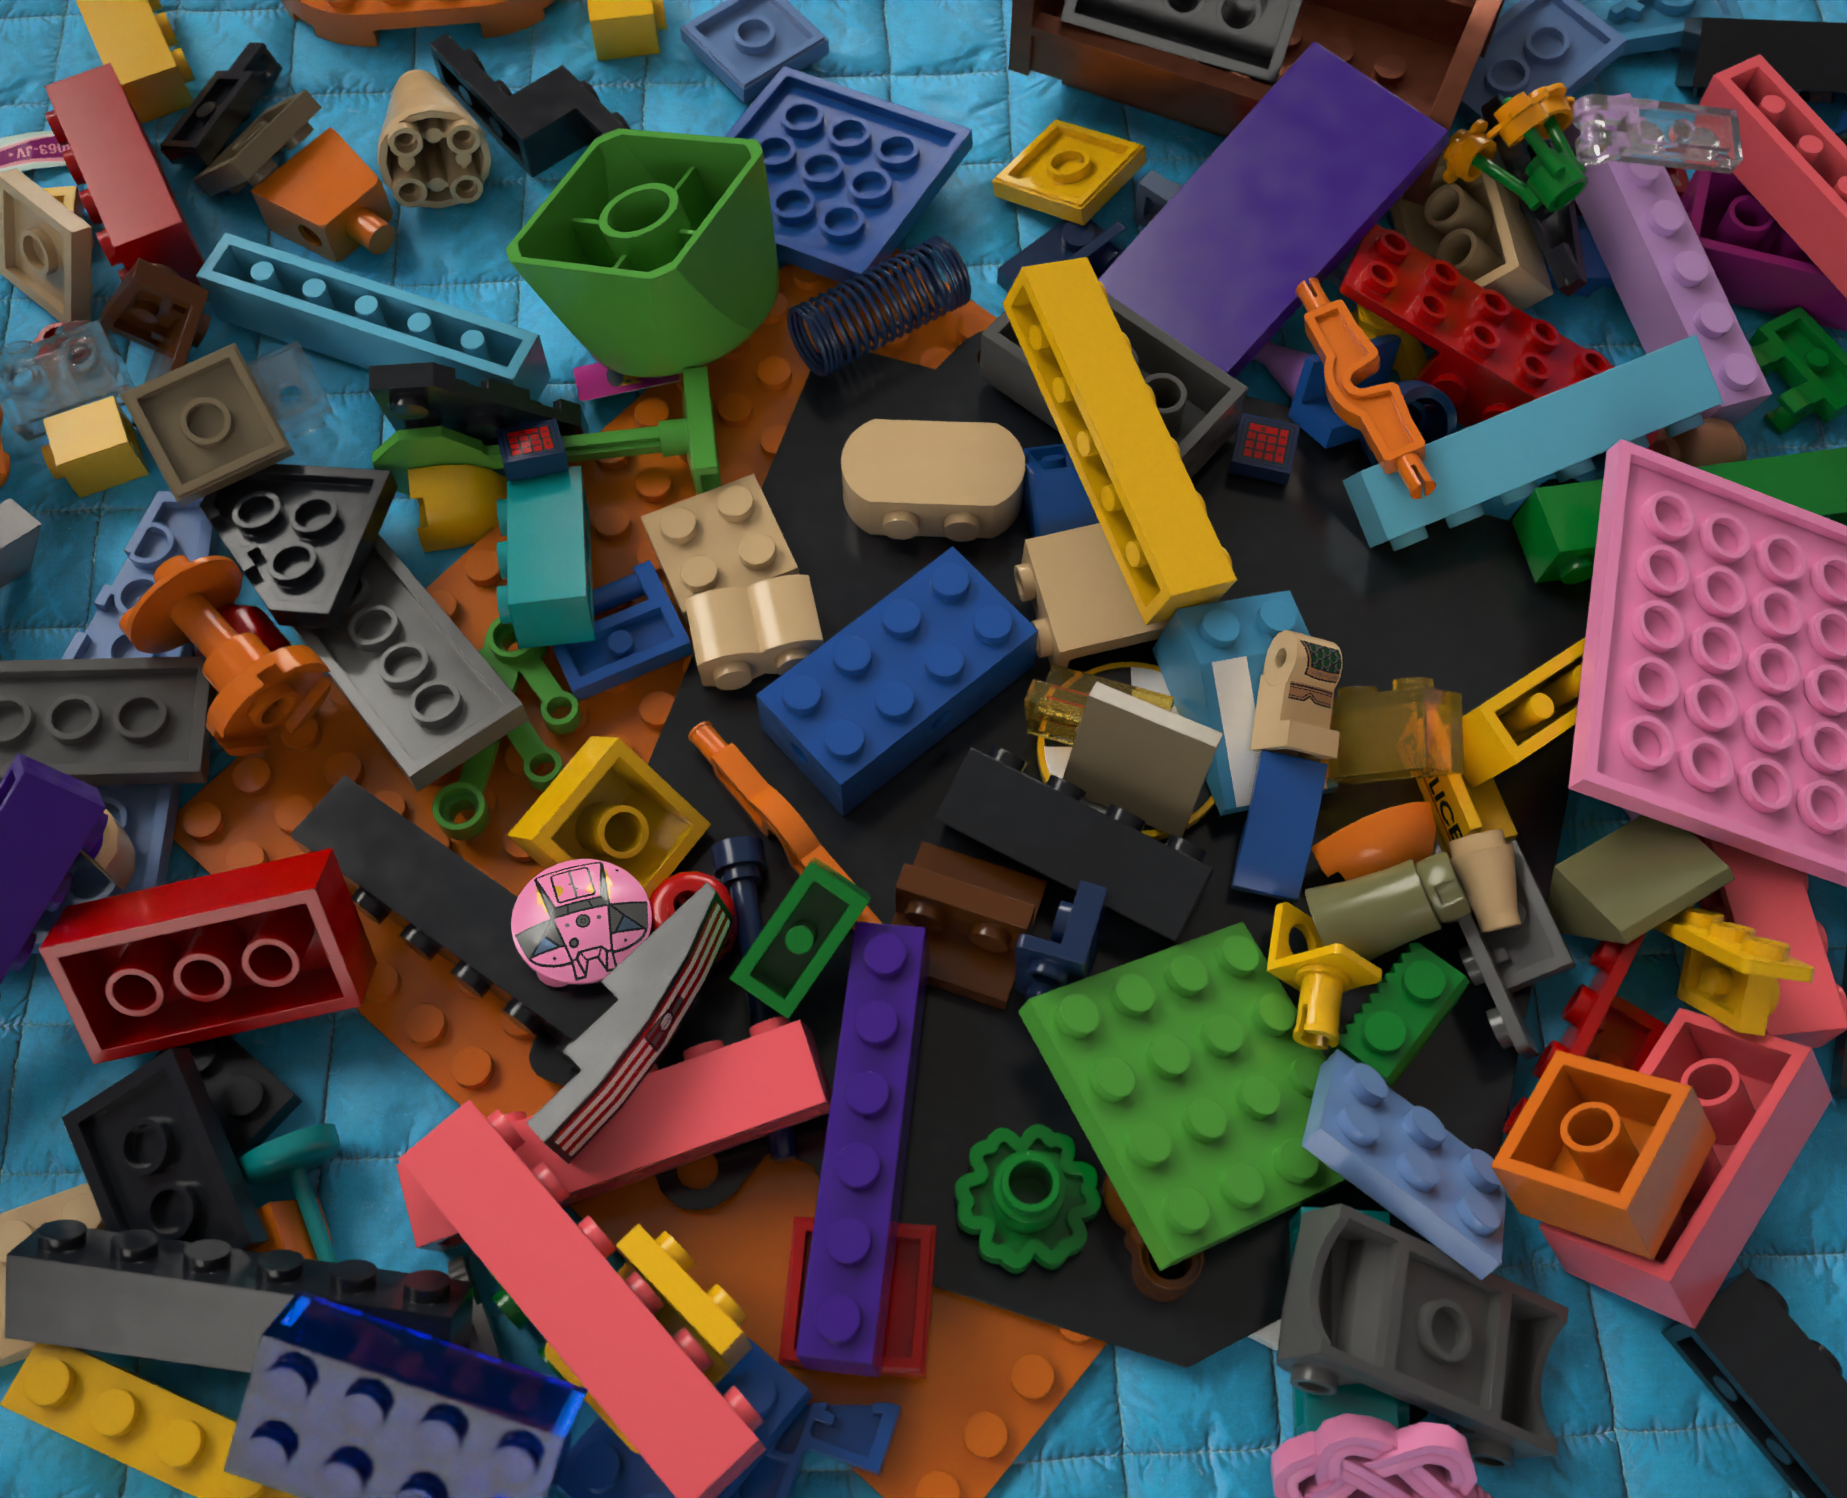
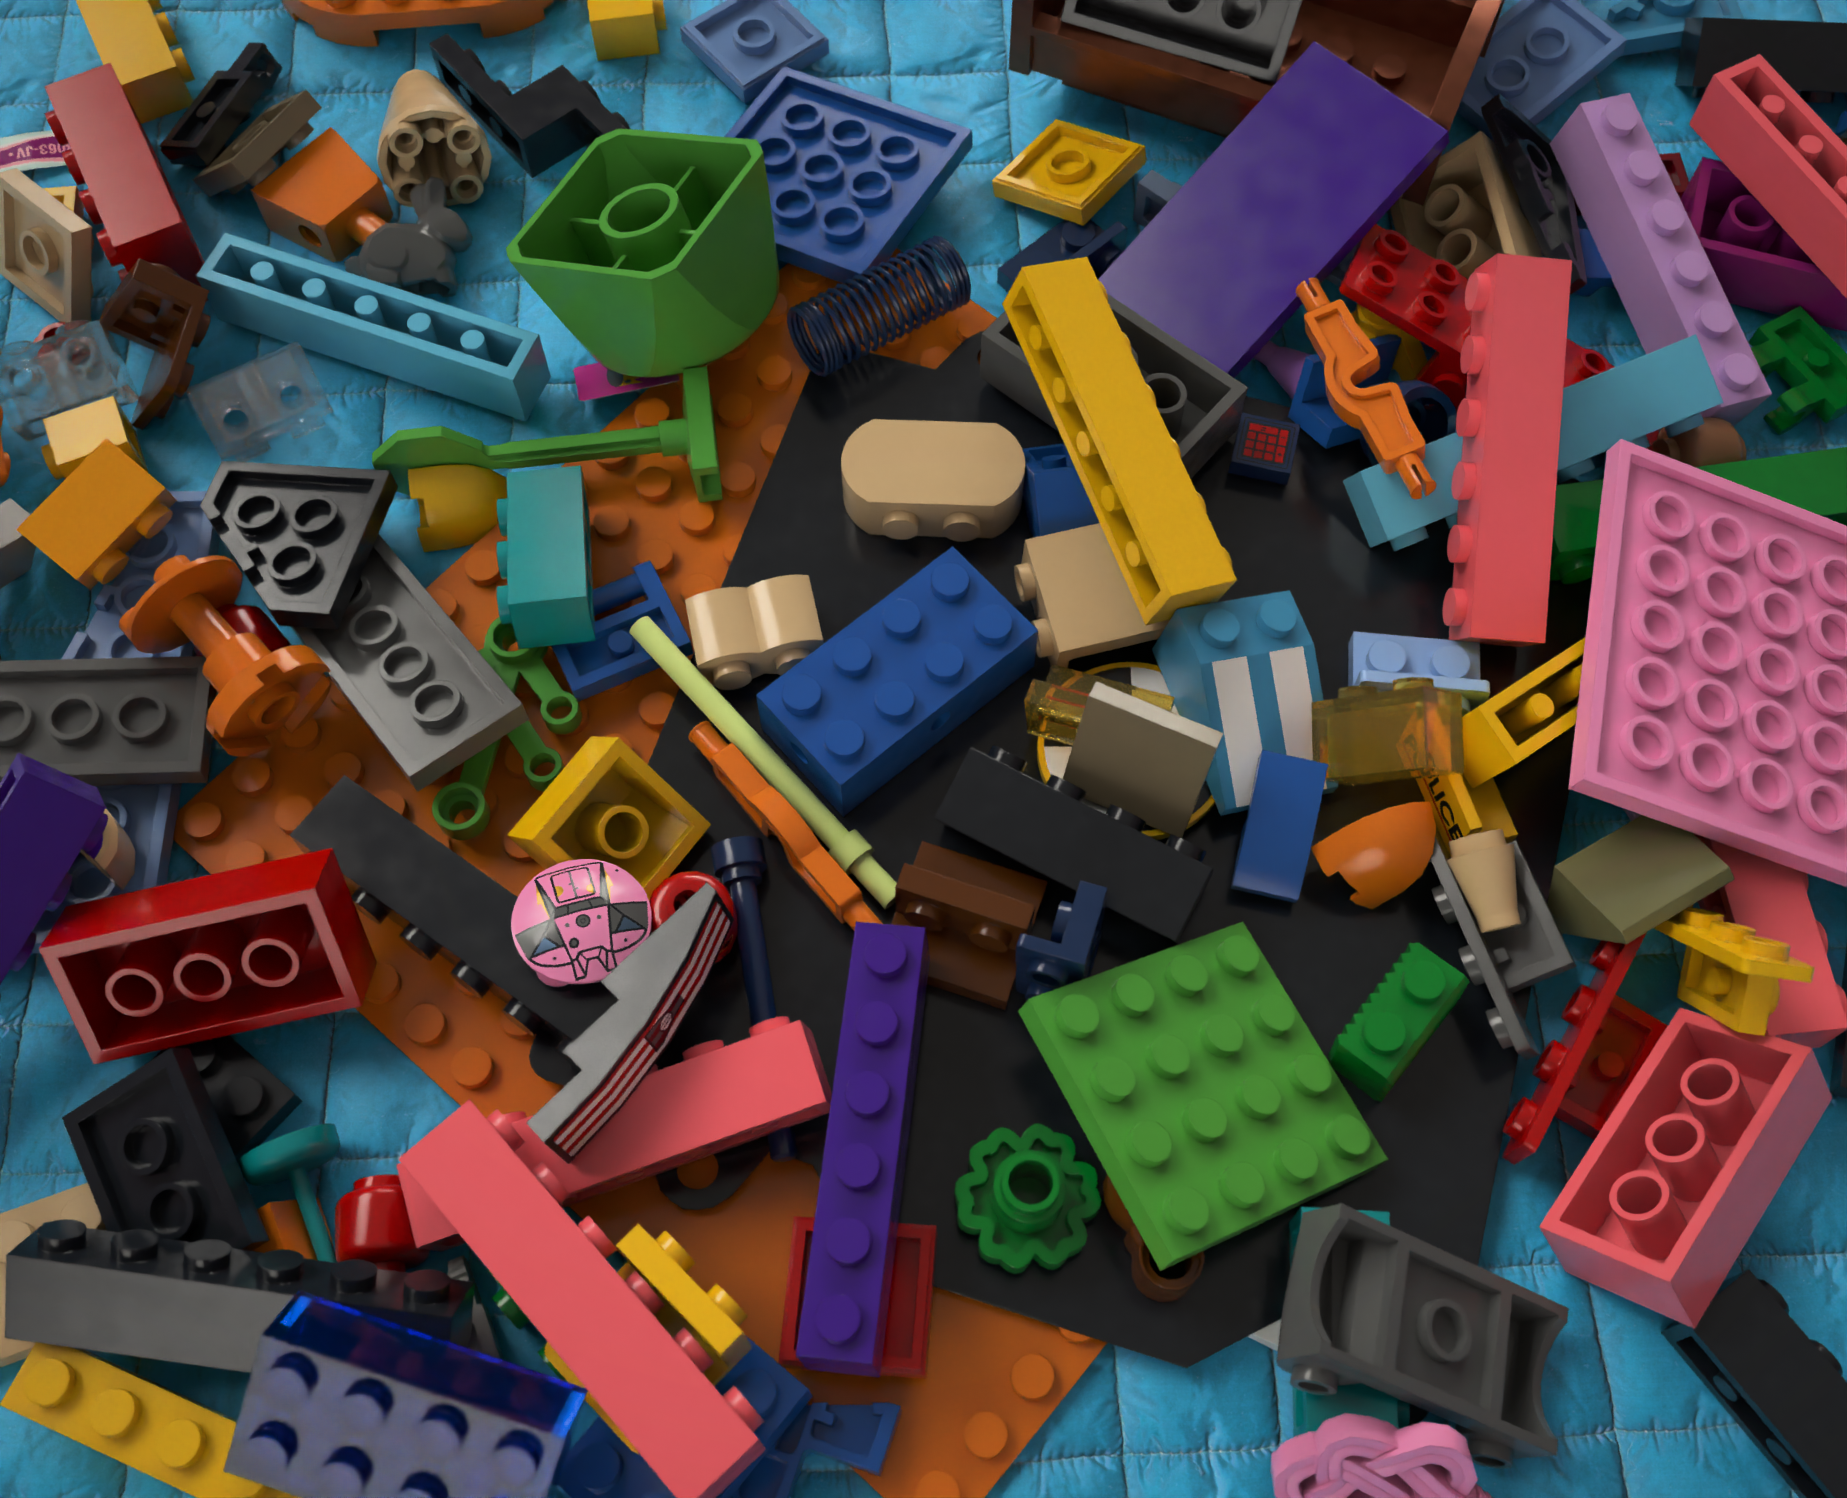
dark tan tile [120,343,295,507] -> none
black plate [369,362,589,446] -> none
tile [495,418,569,481] -> none
tan plate [641,474,799,625] -> none
green brick [729,857,871,1019] -> none
tan leg [1250,630,1342,761] -> none
yellow bracket [1266,902,1382,1050] -> none
medium blue plate [1301,1049,1507,1280] -> none
olive plant [1305,852,1471,962] -> none
plant [1442,83,1588,212] -> none
orange brick [1491,1050,1717,1260] -> none
clear plate [1572,94,1743,174] -> none
none -> light orange slope [16,438,177,590]
none -> red head [335,1174,430,1273]
none -> dark grey animal [344,177,473,297]
none -> yellowish green bar [629,616,897,909]
none -> light blue bracket [1348,631,1490,724]
none -> coral brick [1443,253,1572,647]

